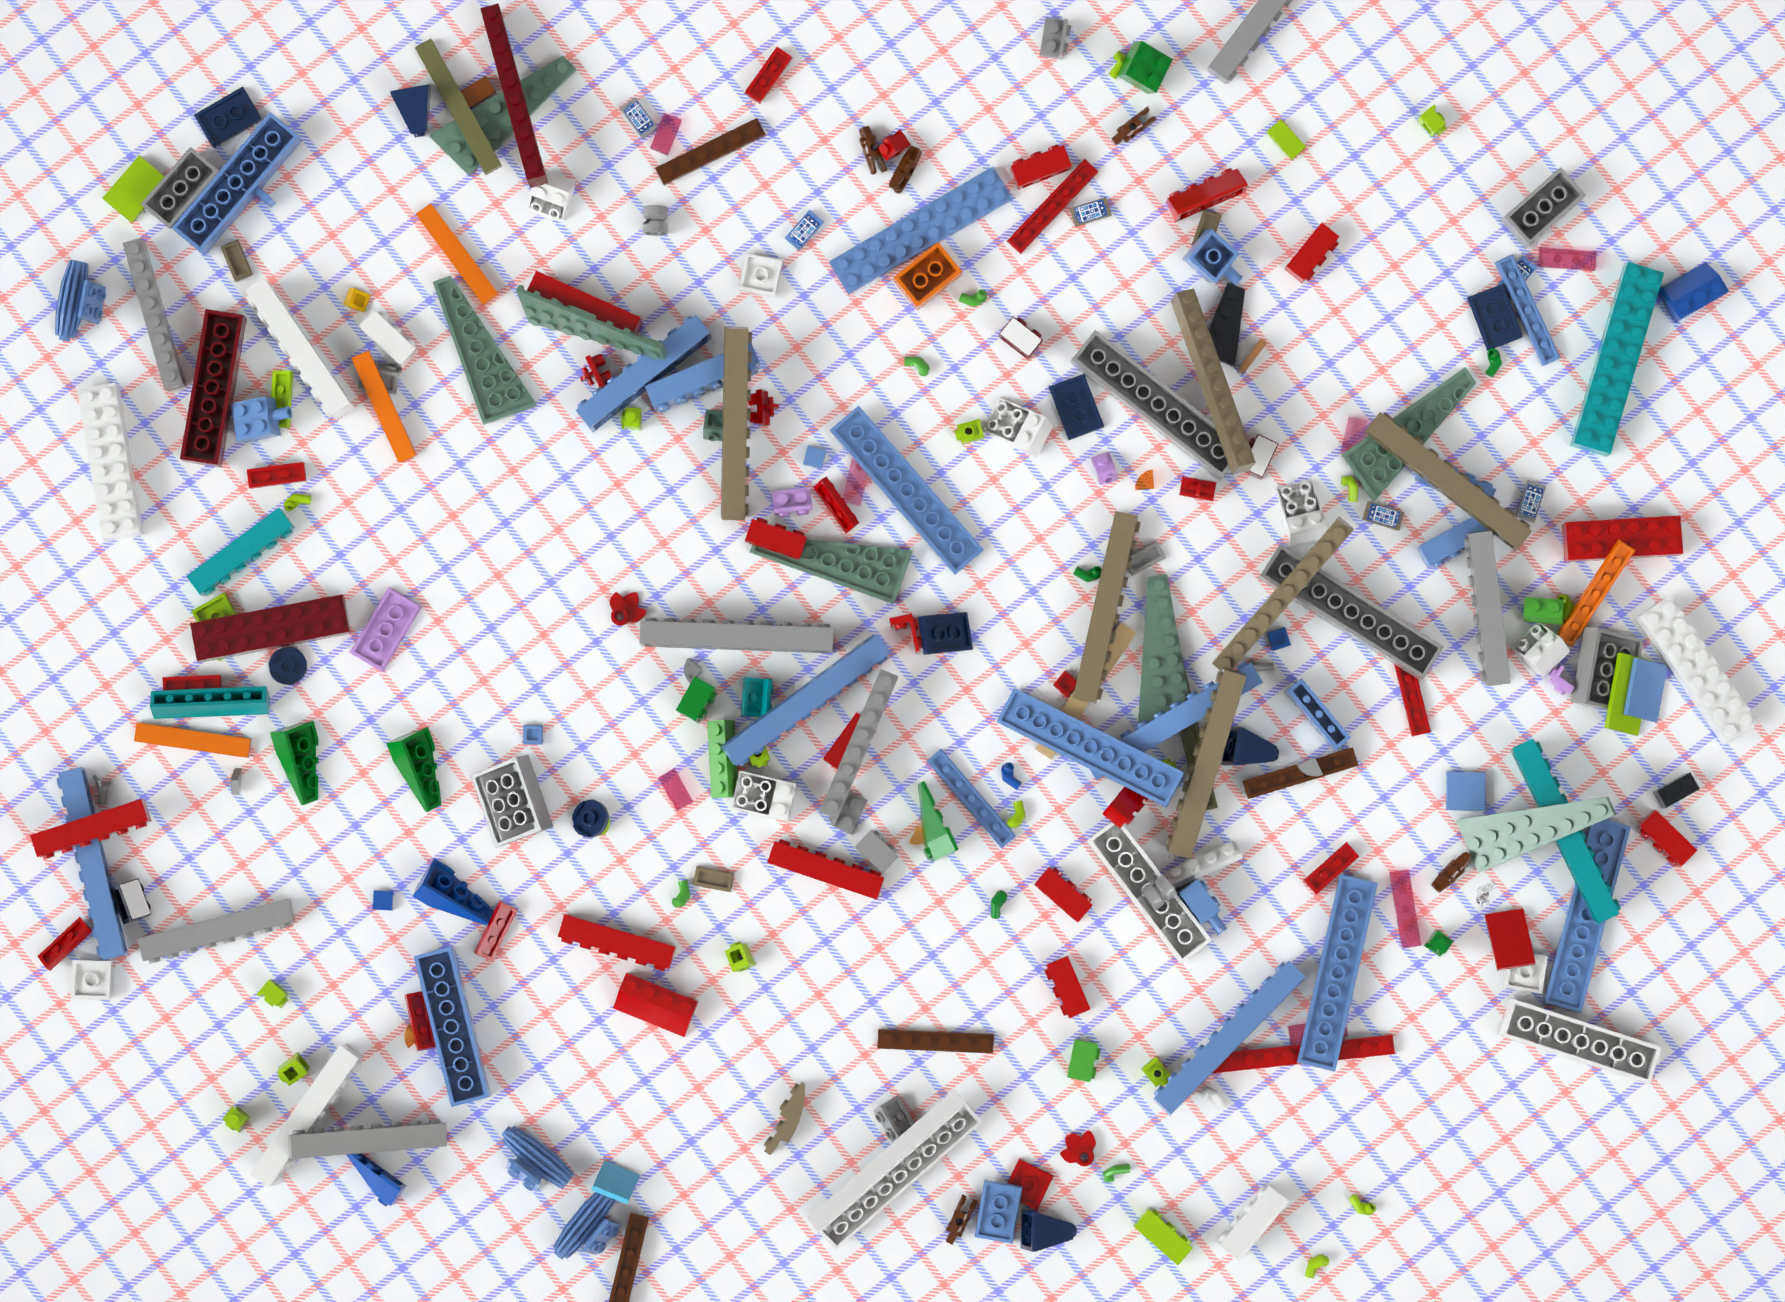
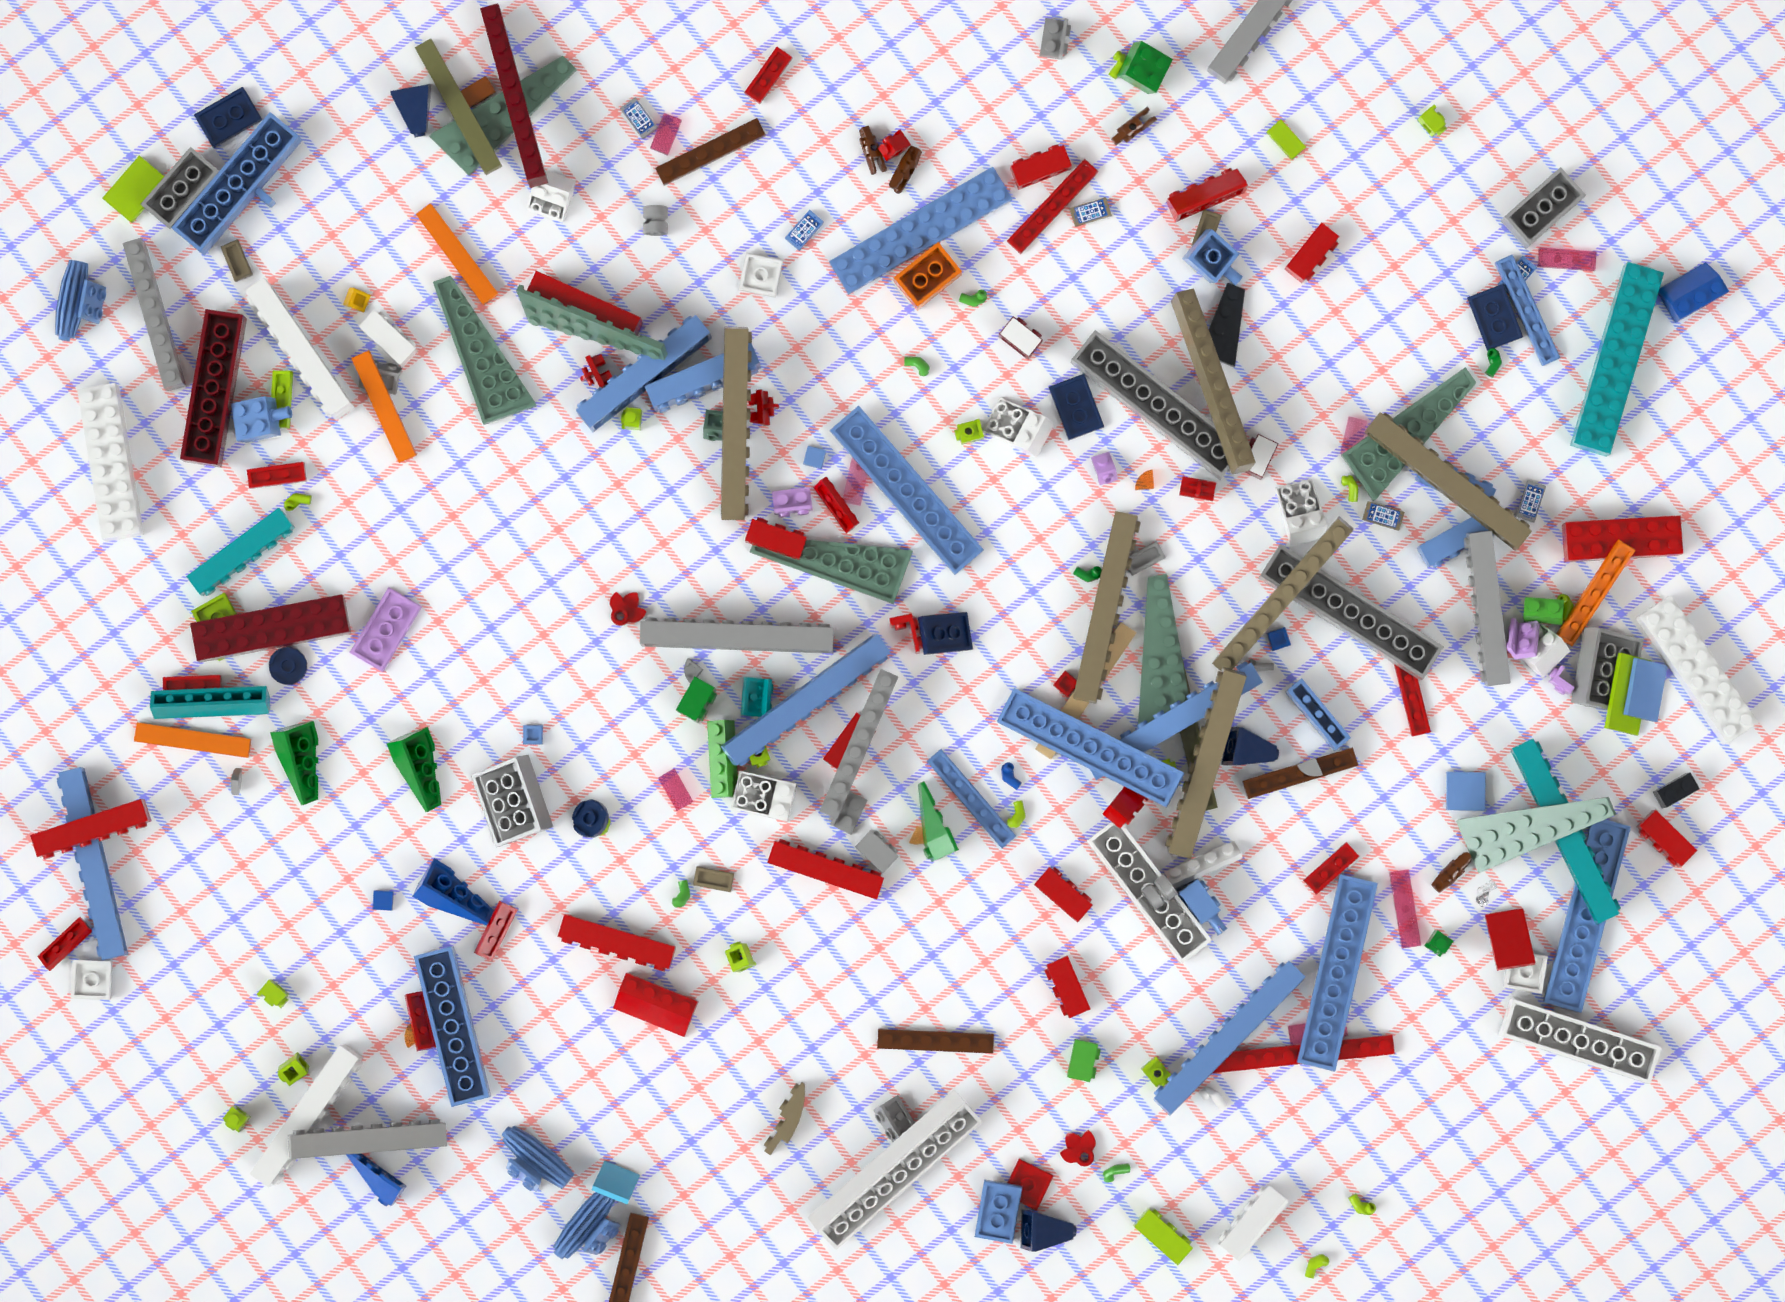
light grey bar [93,775,112,804] -> none
brick [111,878,151,925] -> none
light grey brick [137,899,296,964] -> none
reddish brown hinge [946,1194,978,1245] -> none
green arm [991,890,1007,919] -> none
medium nougat tile [1237,339,1267,375] -> none
none -> lavender bracket [1506,618,1540,660]

